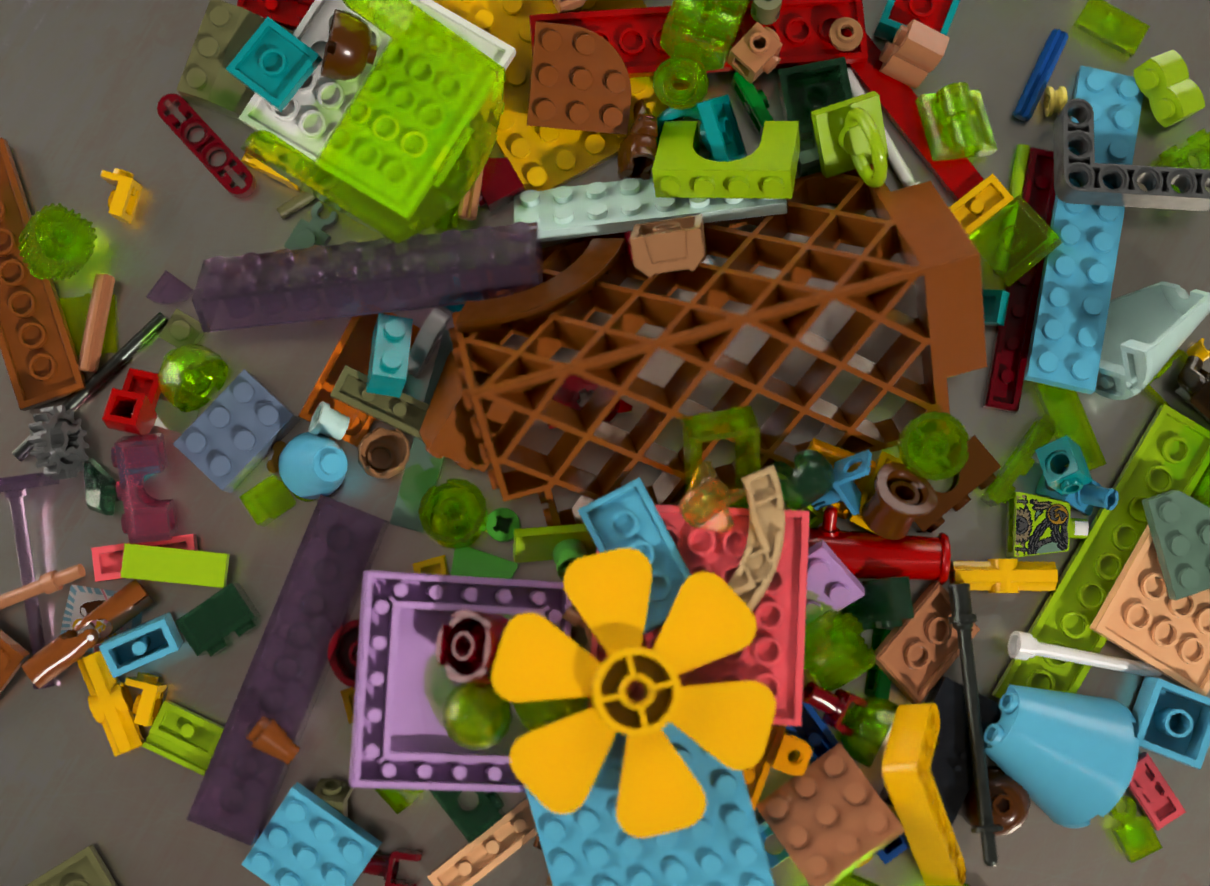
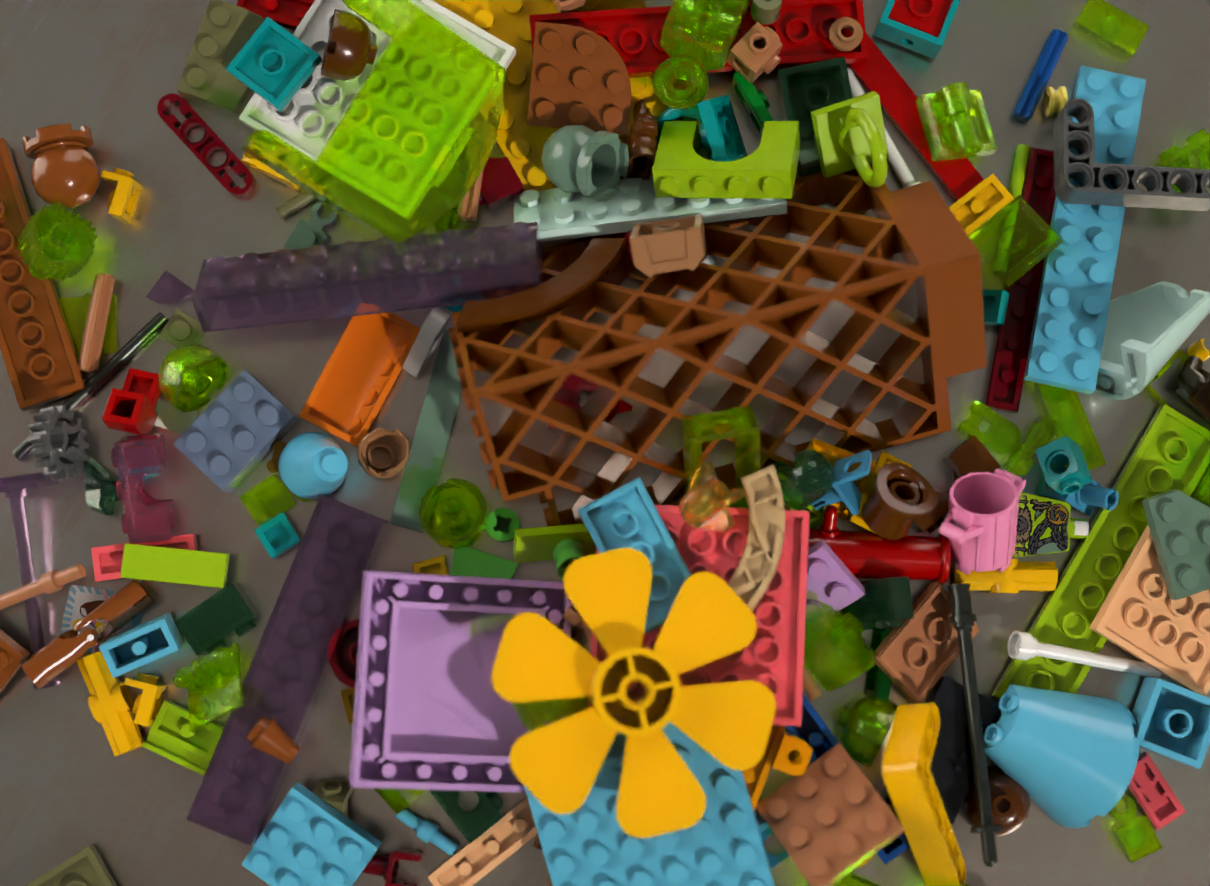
light aqua piece [309,401,350,440] -> none
olive plate [330,365,429,441] -> none
teal brick [366,313,413,398] -> none
dark orange slope [419,350,513,472] -> none
dark red brick [436,610,509,685] -> none
clear neon green cylinder [442,683,513,751] -> none
dark red piece [802,681,869,737] -> none
nougat brick [879,19,950,89] -> none
clear neon green cylinder [897,411,969,481] -> none
lime brick [1133,50,1205,128] -> none
none -> dark orange tile [22,123,100,209]
none -> clear neon green hinge [173,643,243,732]
none -> teal plate [254,512,303,559]
none -> medium azure bar [396,806,459,857]
none -> sand green tile [541,125,629,201]
none -> bright pink container [939,468,1026,575]
none -> clear neon green plate [957,401,1021,455]

